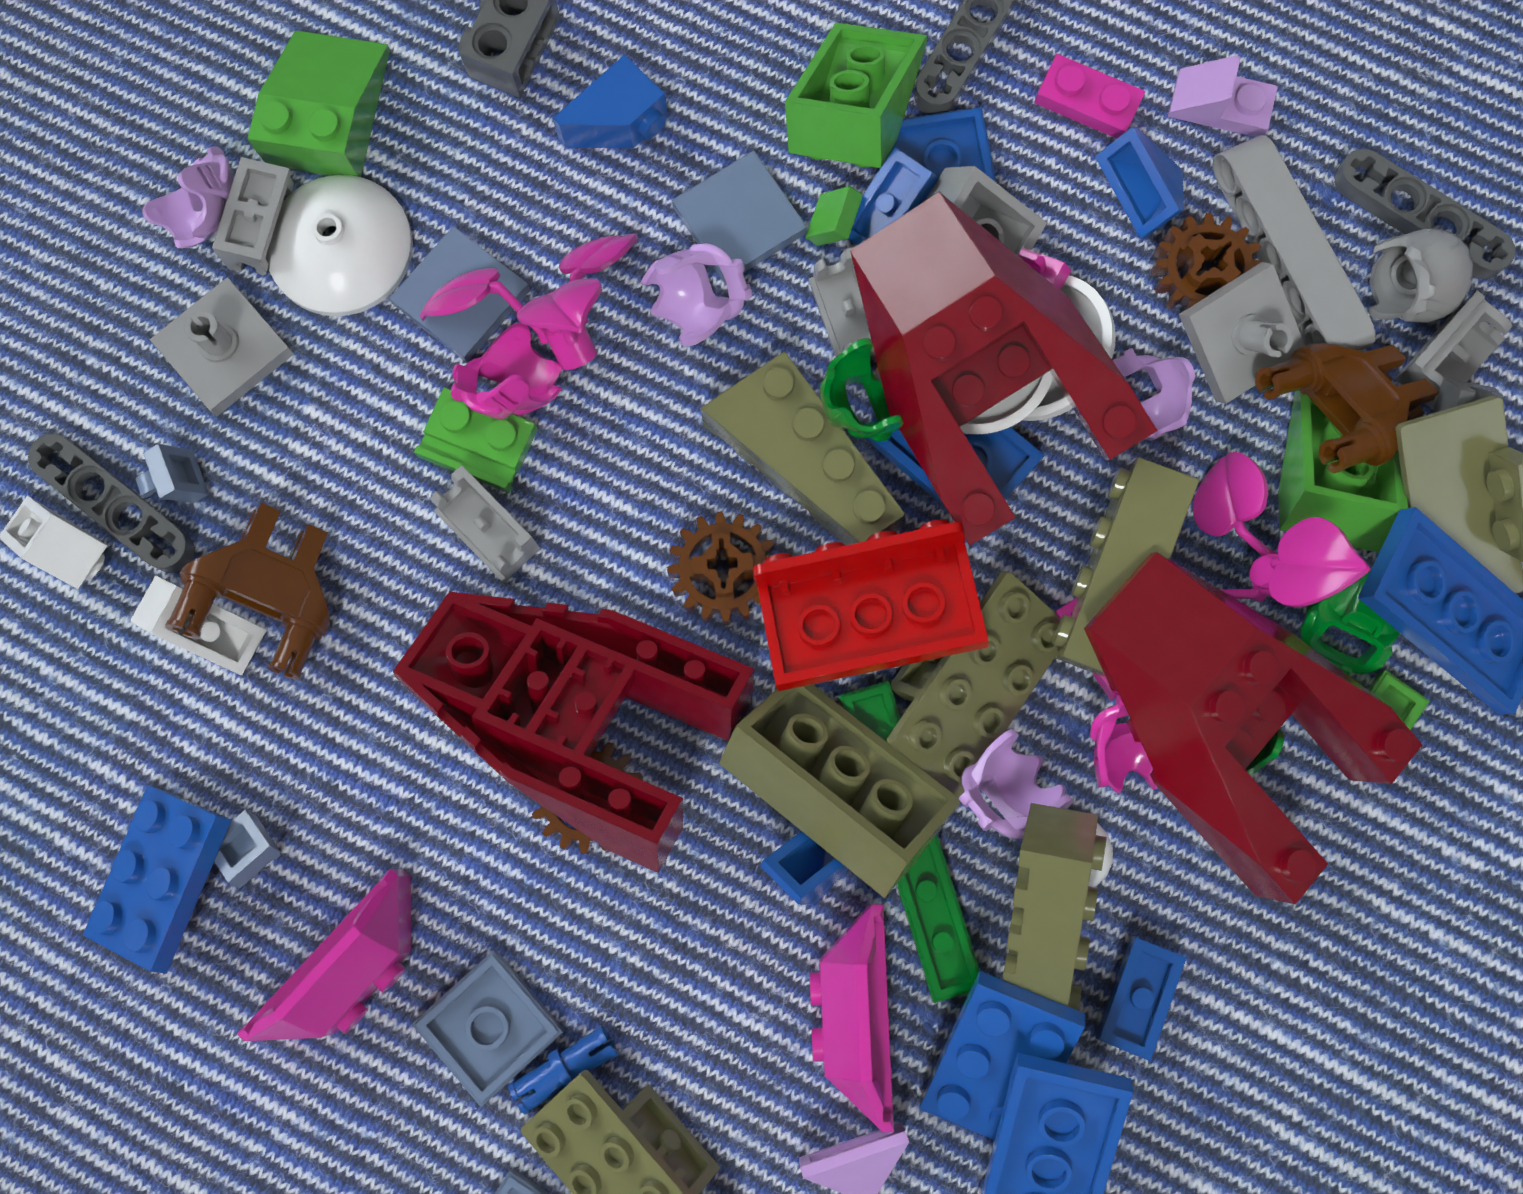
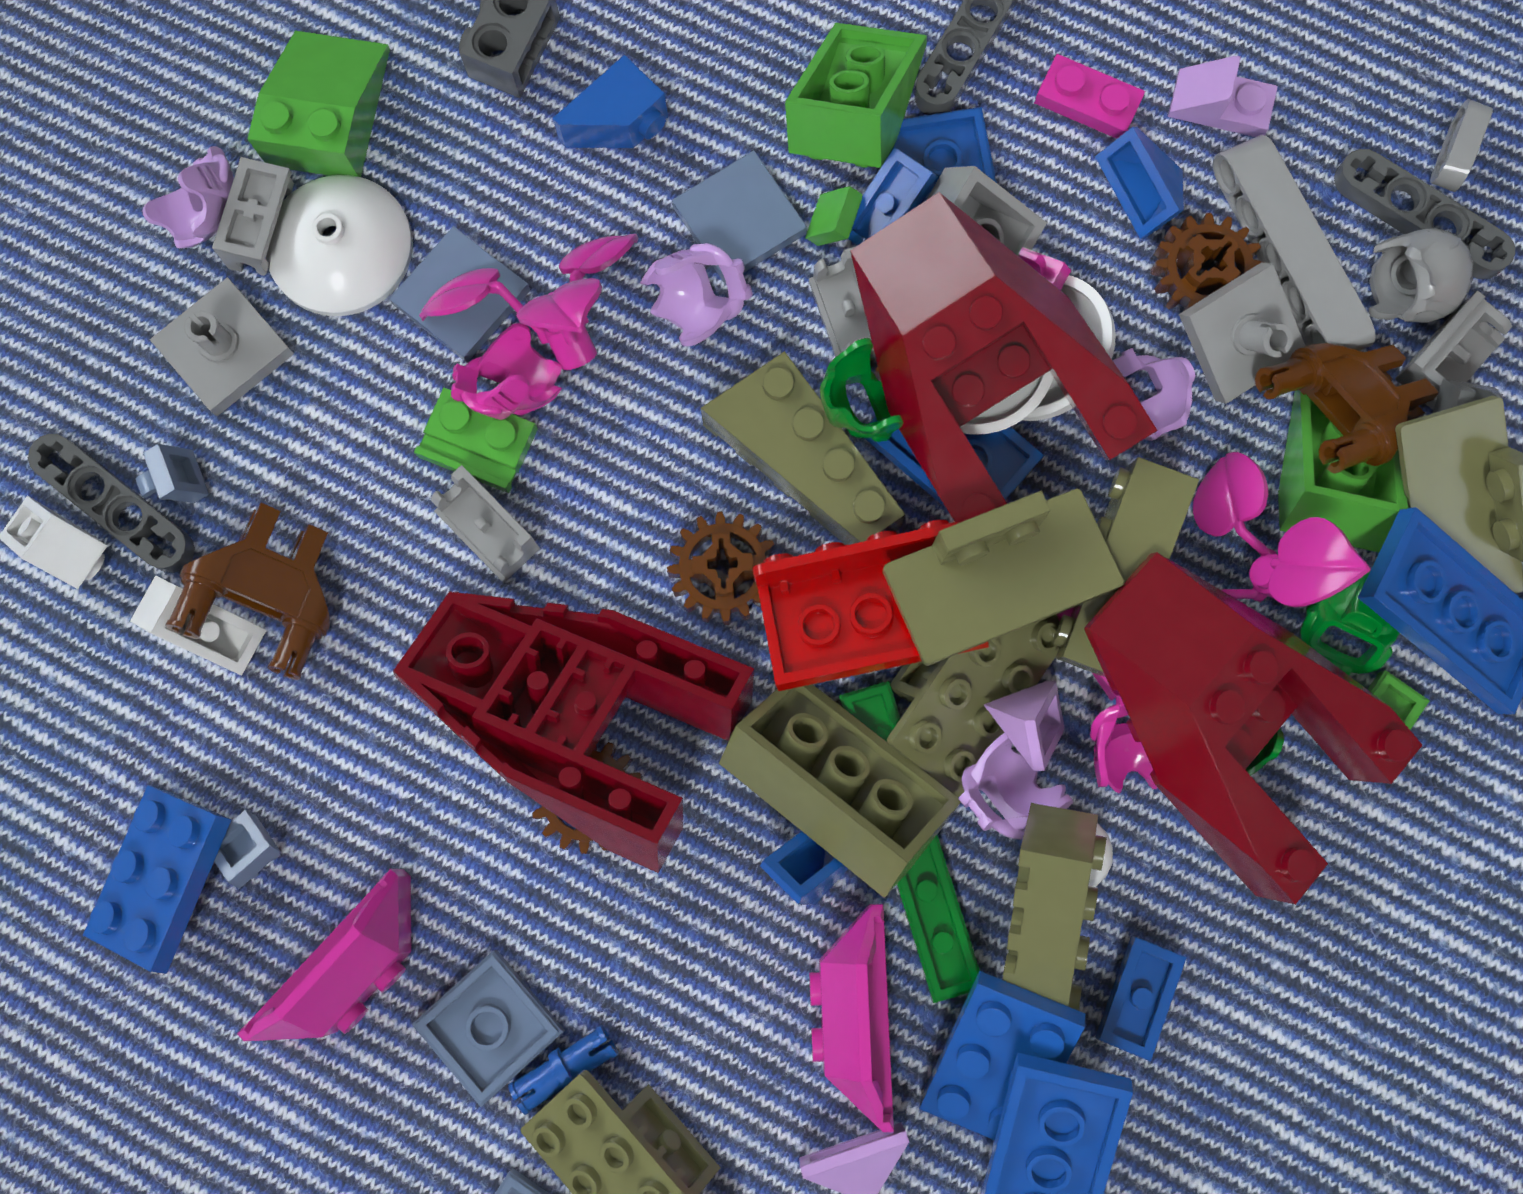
none -> olive bracket [883,489,1124,666]
none -> lavender slope [984,681,1065,771]
none -> light grey beam [1430,99,1493,192]

